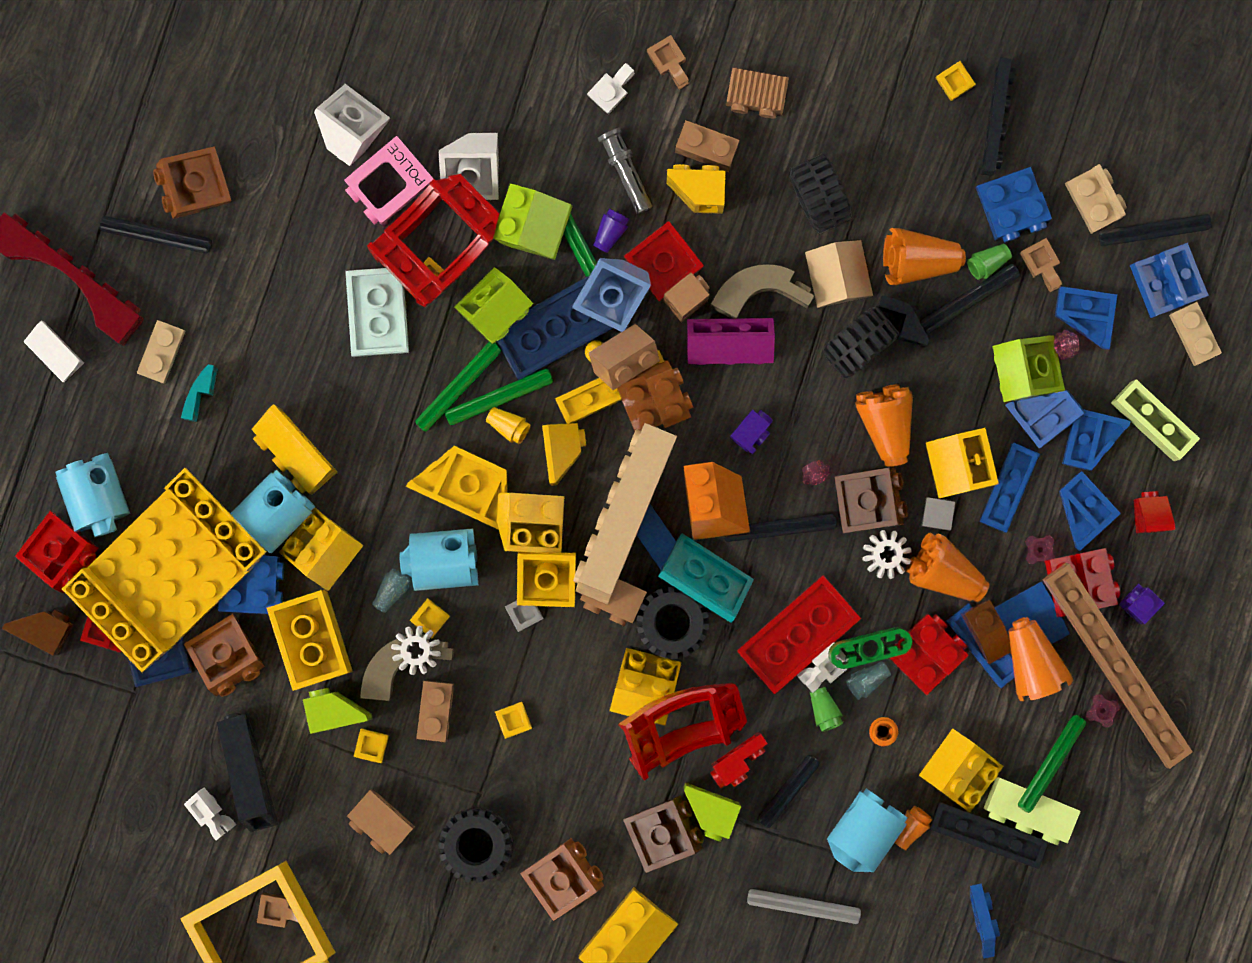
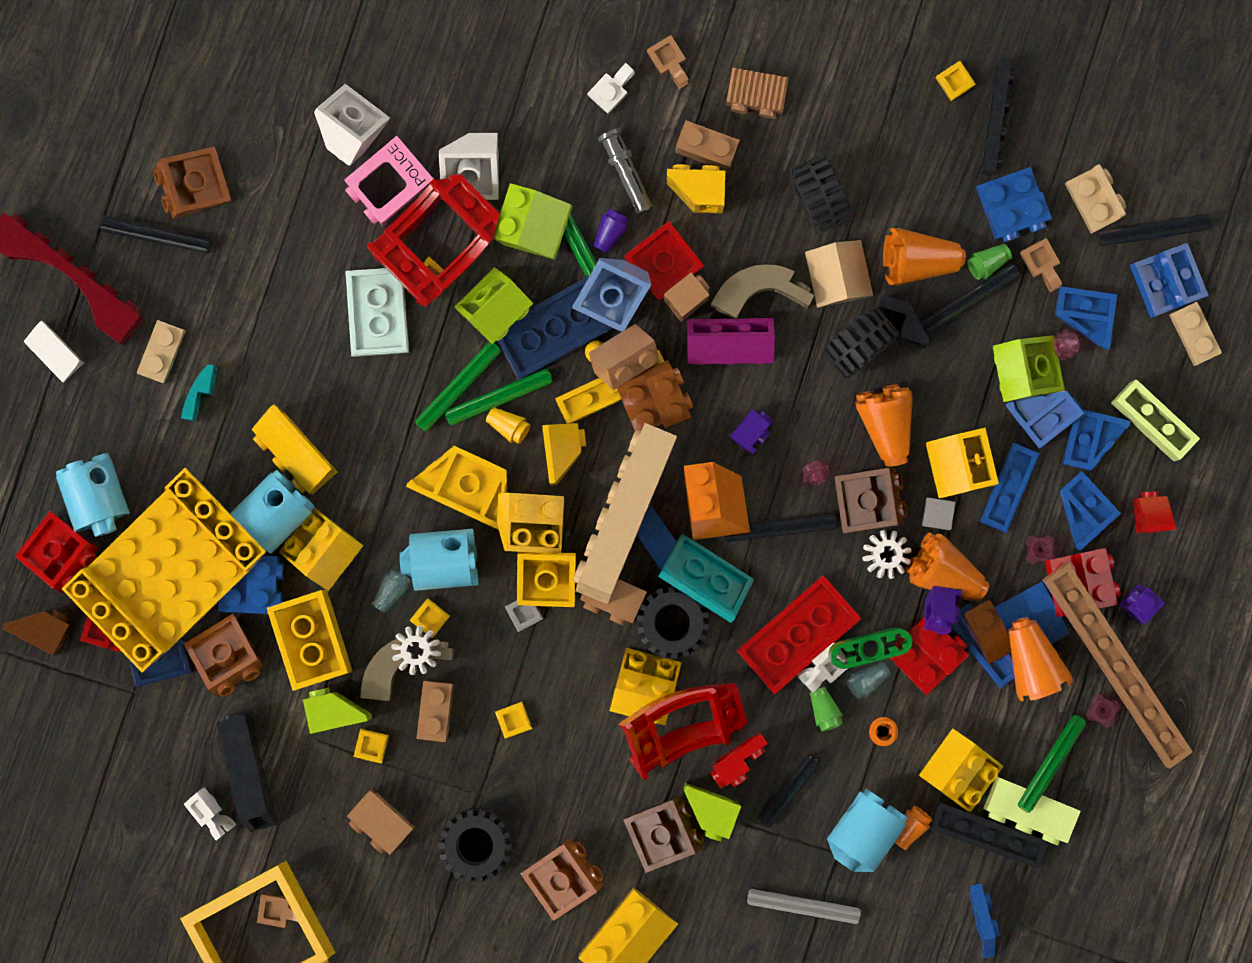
none -> dark purple brick [925,586,961,634]

